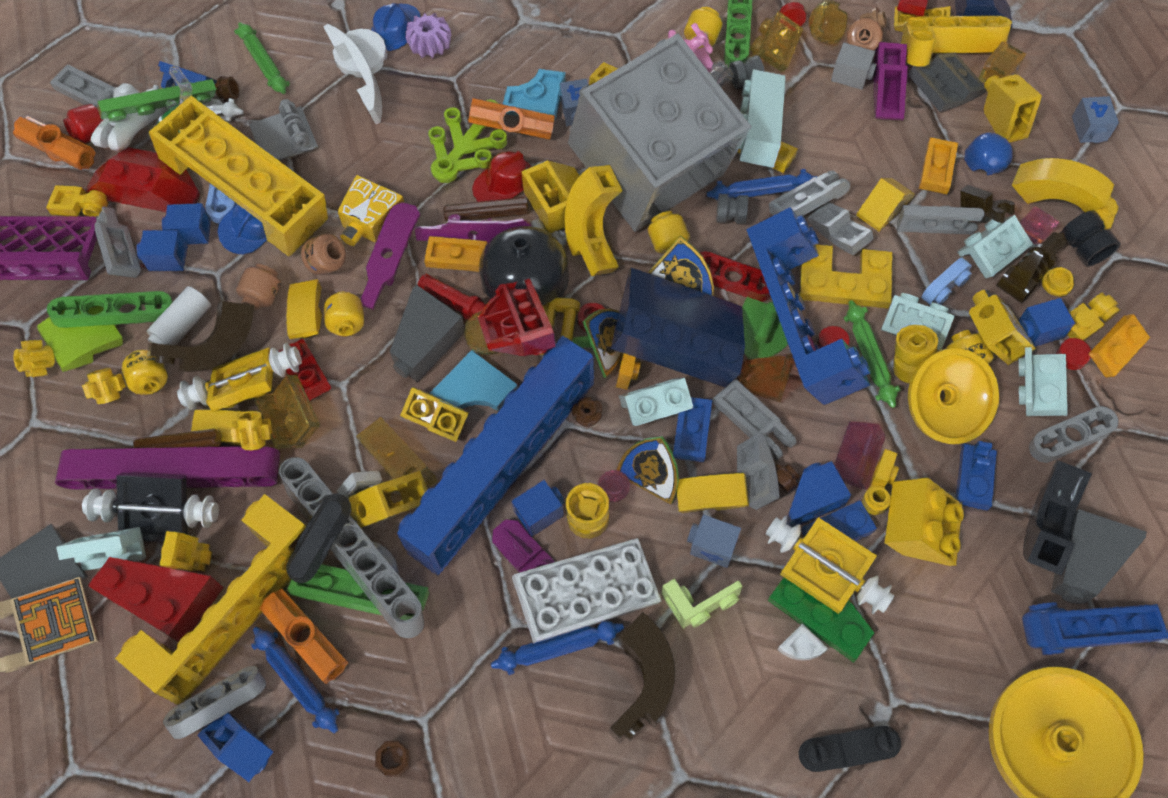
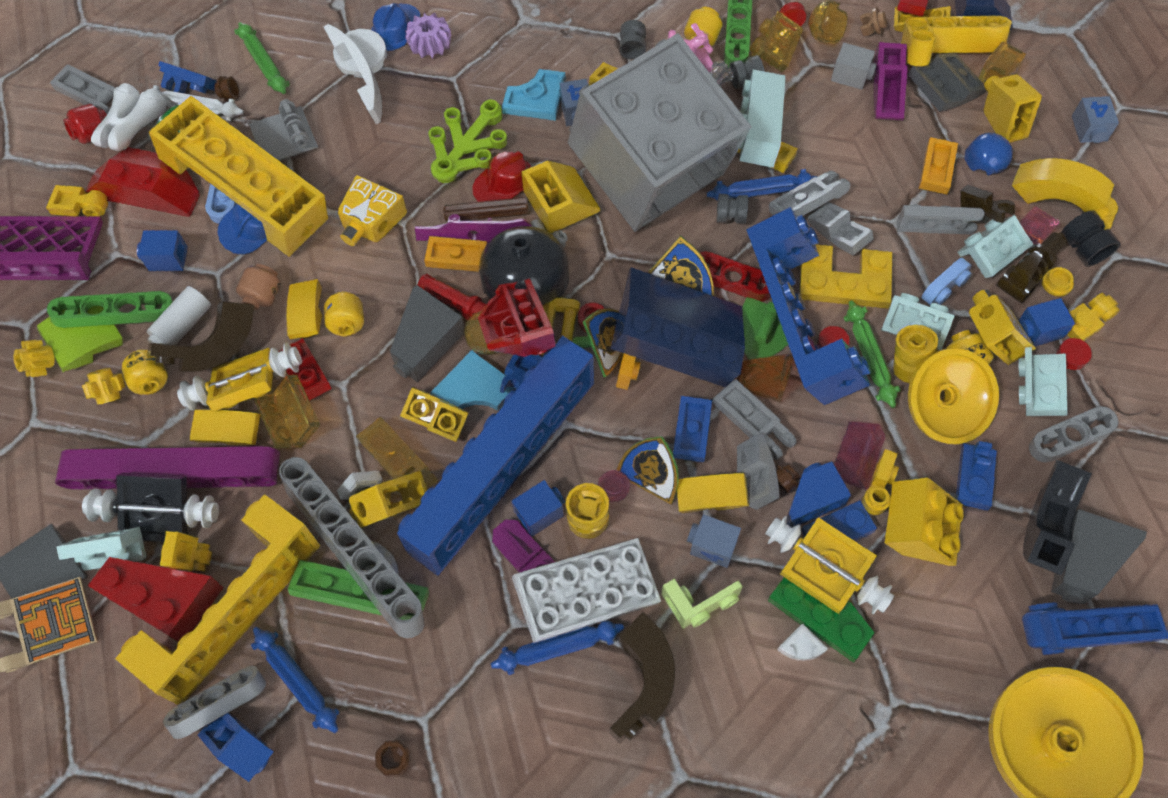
orange piece [13,116,96,170] -> none
light grey hinge [95,207,141,278] -> none
bright green plate [98,79,216,121] -> none
reddish brown axle [133,428,222,448] -> none
blue brick [162,203,211,245] -> none
clear piece [166,66,192,112] -> none
yellow gear [230,411,272,450] -> none
orange piece [259,589,348,684] -> none
black piece [286,493,352,583] -> none
nougat head [301,234,346,275] -> none
magenta piece [361,202,420,310] -> none
orange piece [468,98,555,140] -> none
yellow arch [565,165,622,276] -> none
reddish brown plate [572,397,603,427] -> none
light aqua bracket [619,378,693,426] -> none
yellow head [647,211,690,254] -> none
black piece [798,726,901,772] -> none
nougat head [847,18,883,51] -> none
yellow slope [856,178,915,232] -> none
light orange plate [1089,314,1150,378] -> none
none -> blue plate [500,355,543,393]
none -> dark grey wheel [620,20,646,59]

